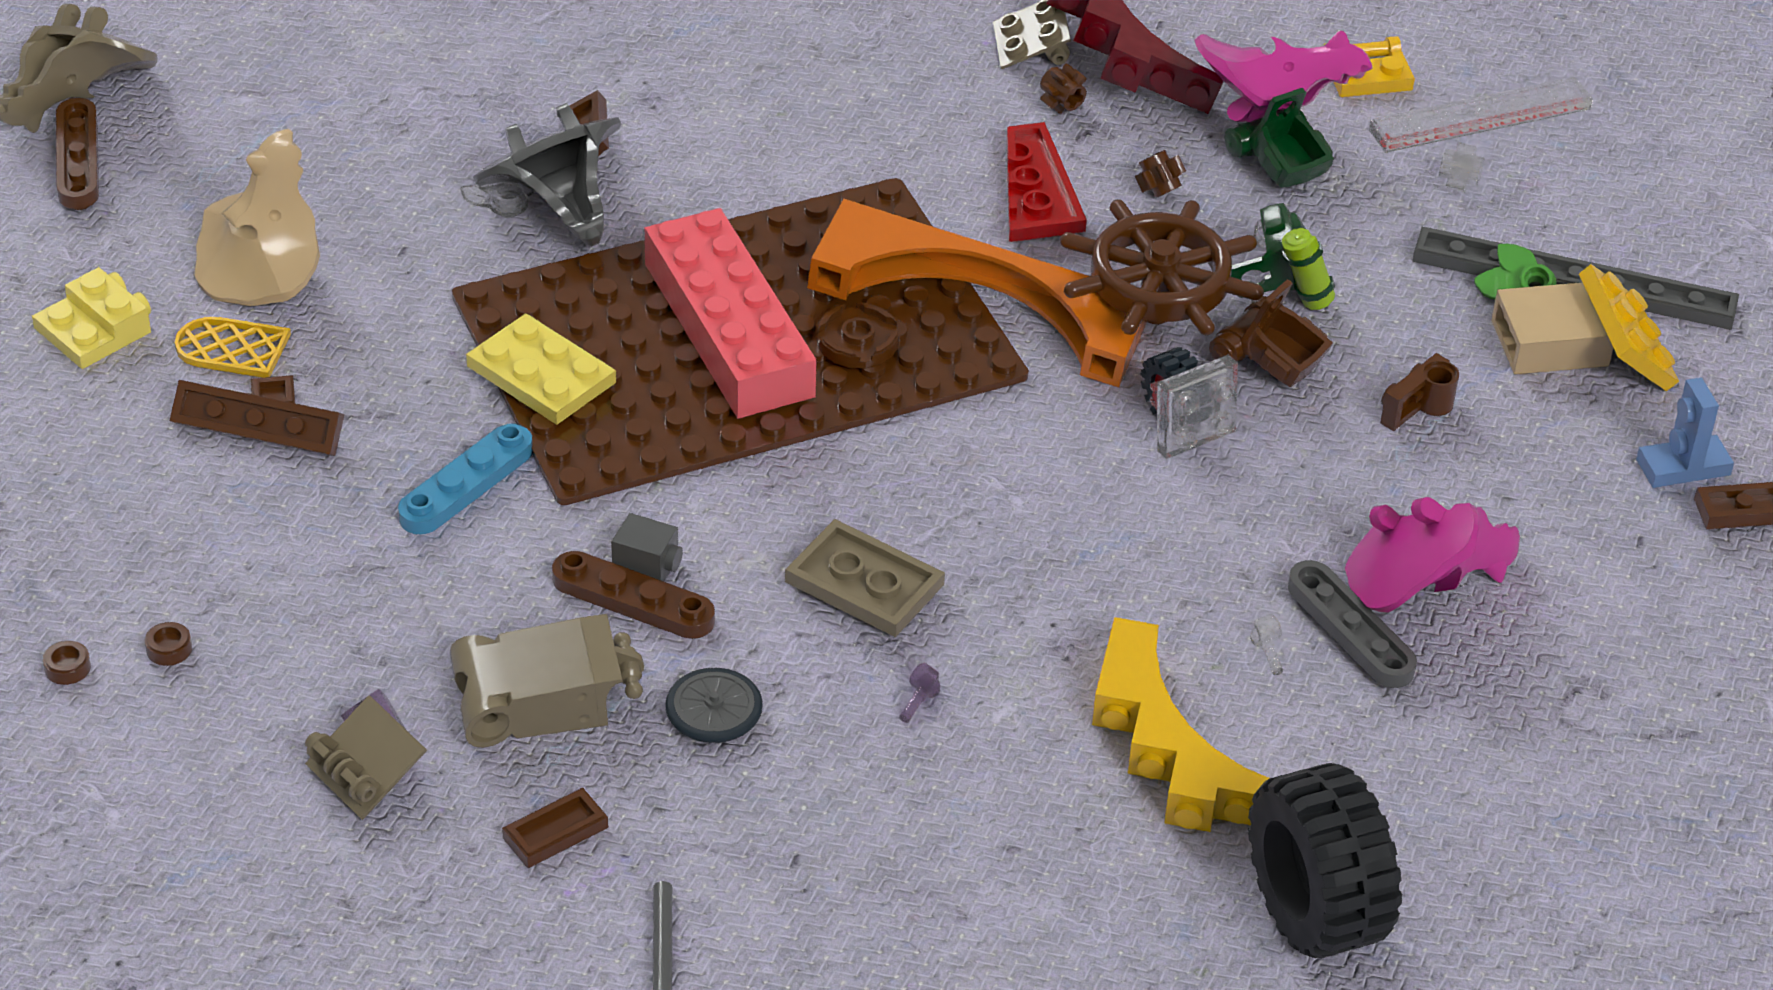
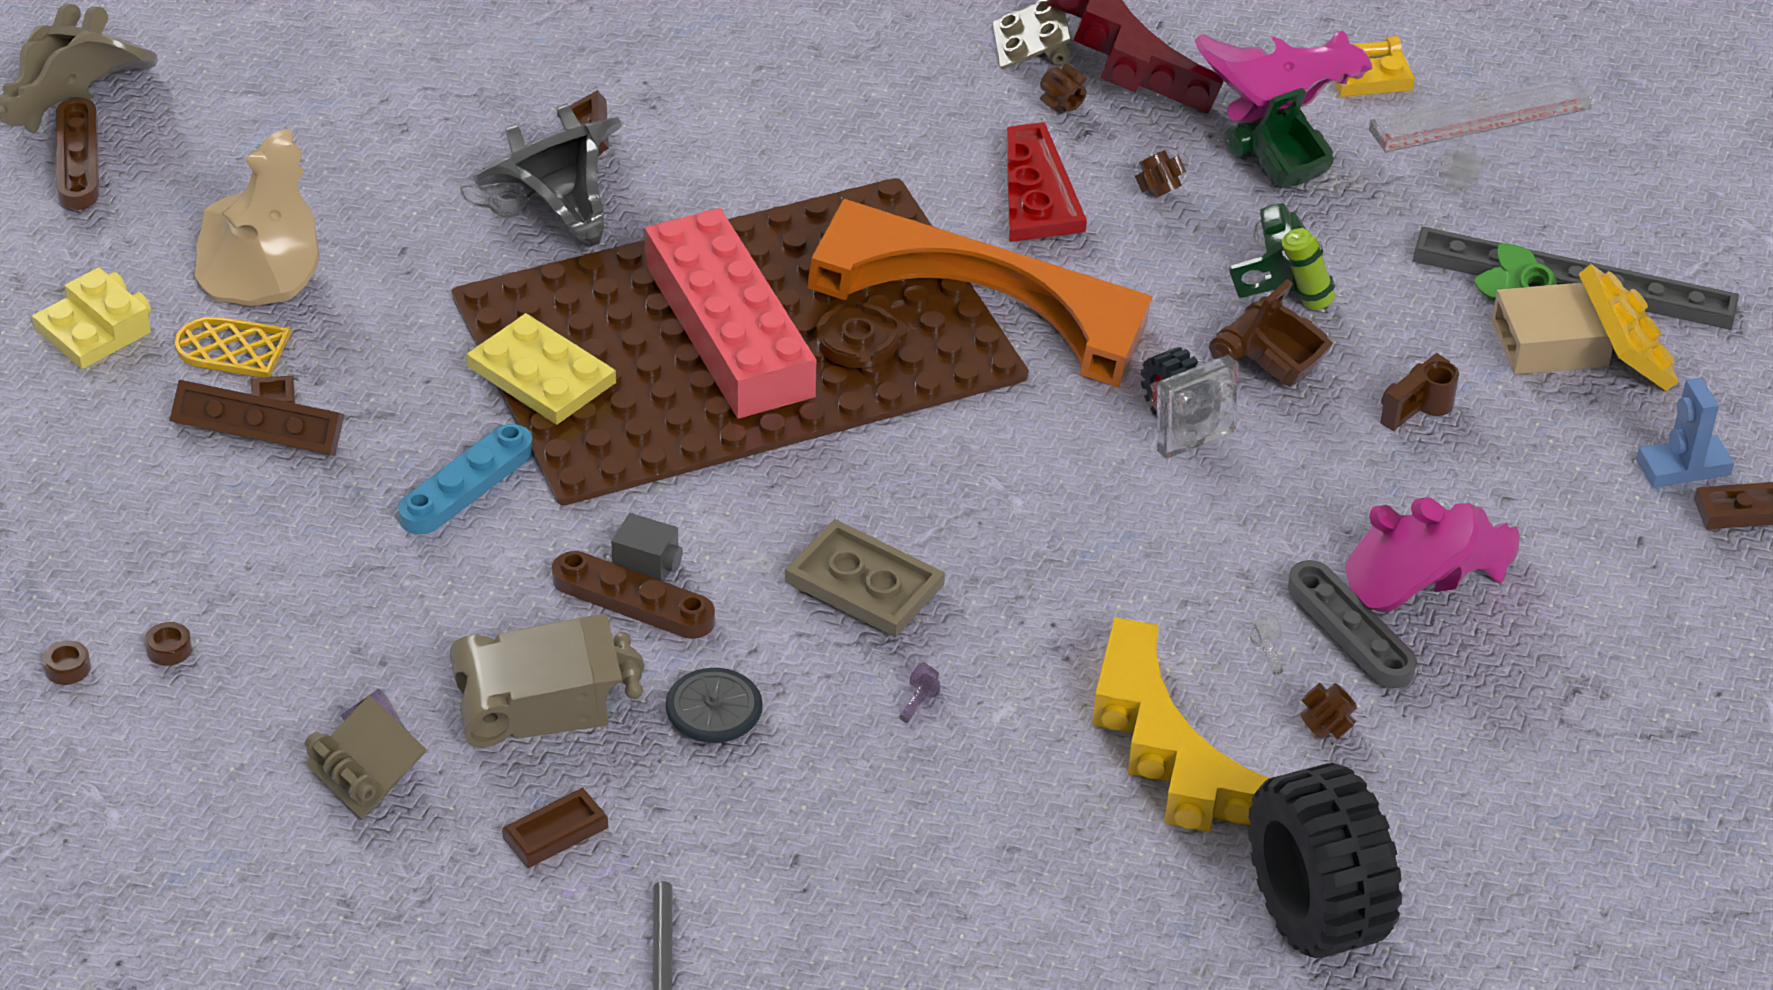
reddish brown piece [1060,199,1264,336] -> none
none -> reddish brown gear [1300,682,1357,740]

